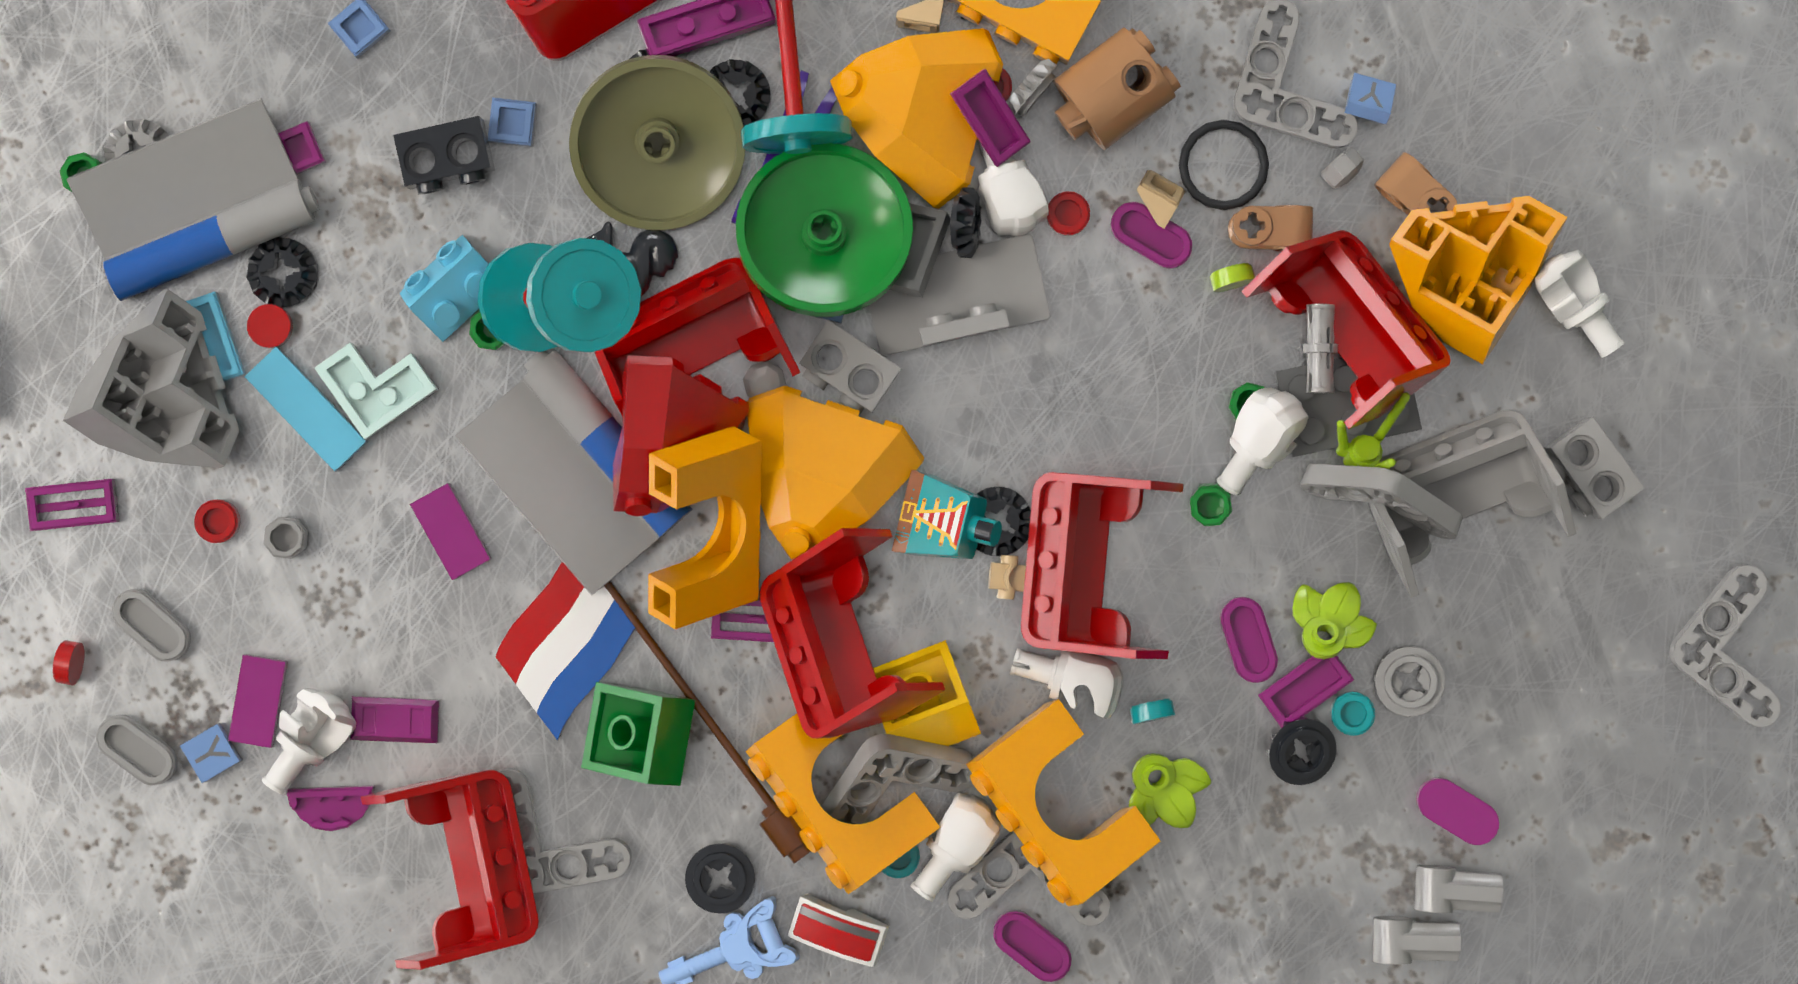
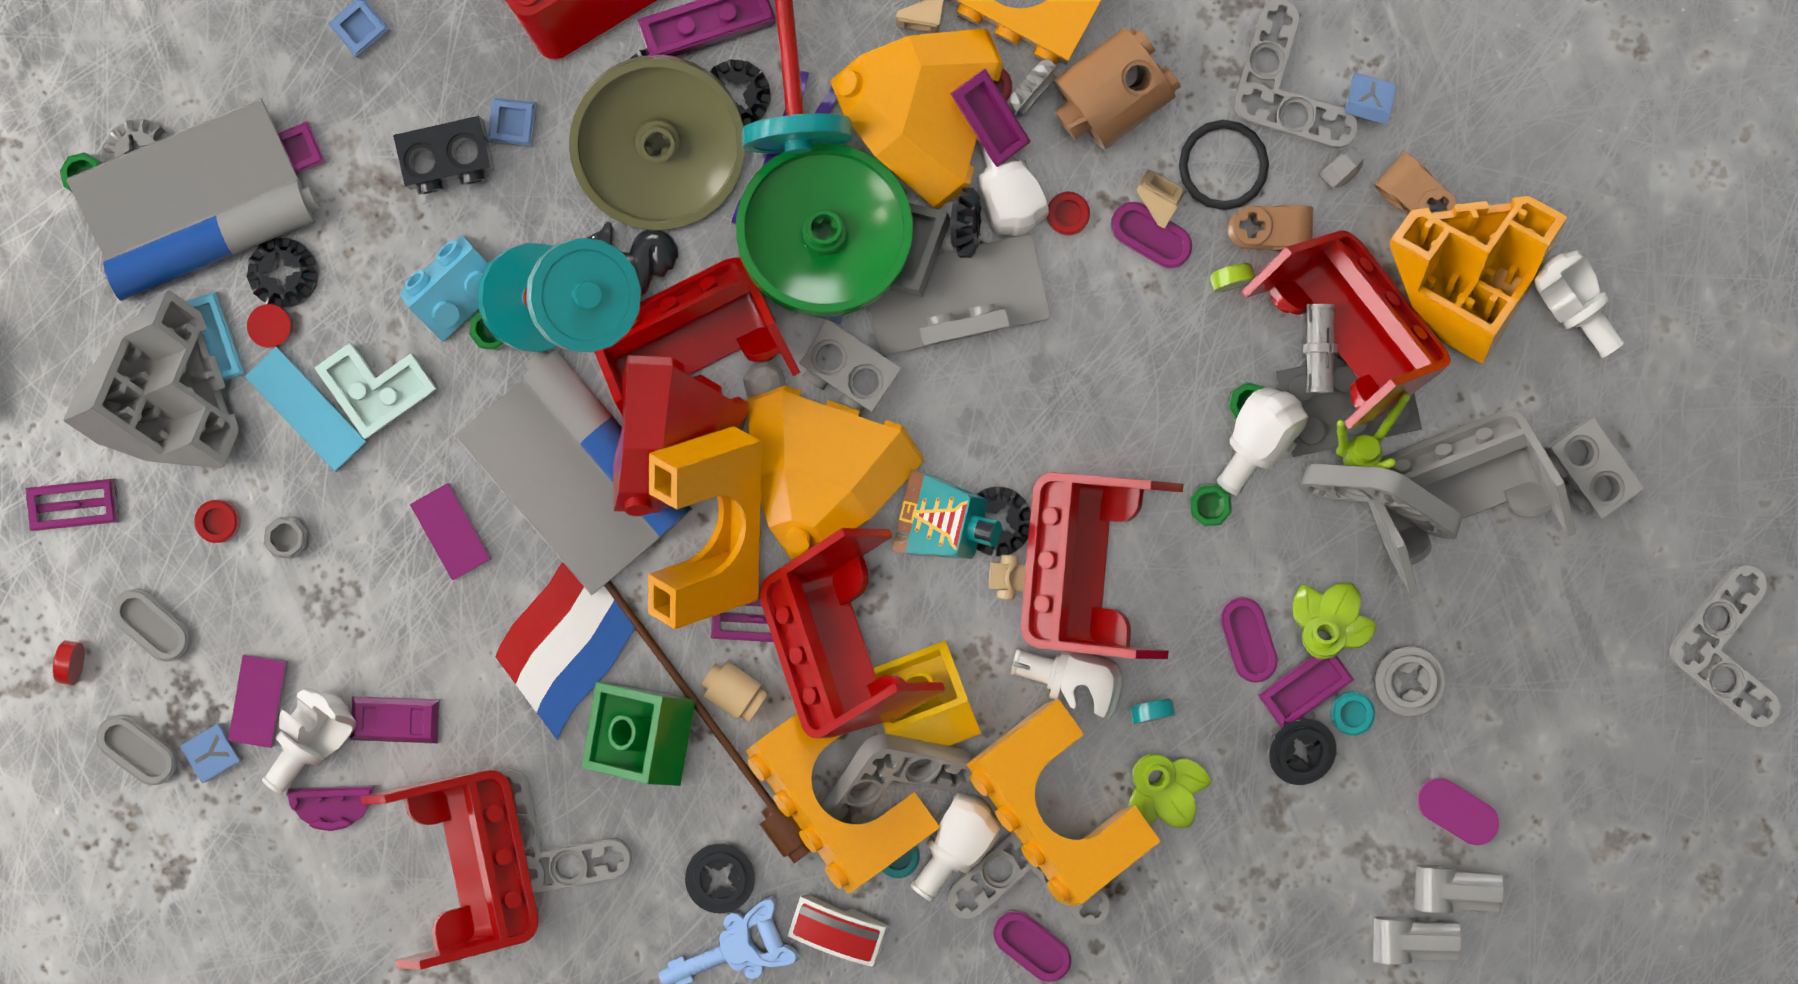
none -> tan brick [701,661,768,722]

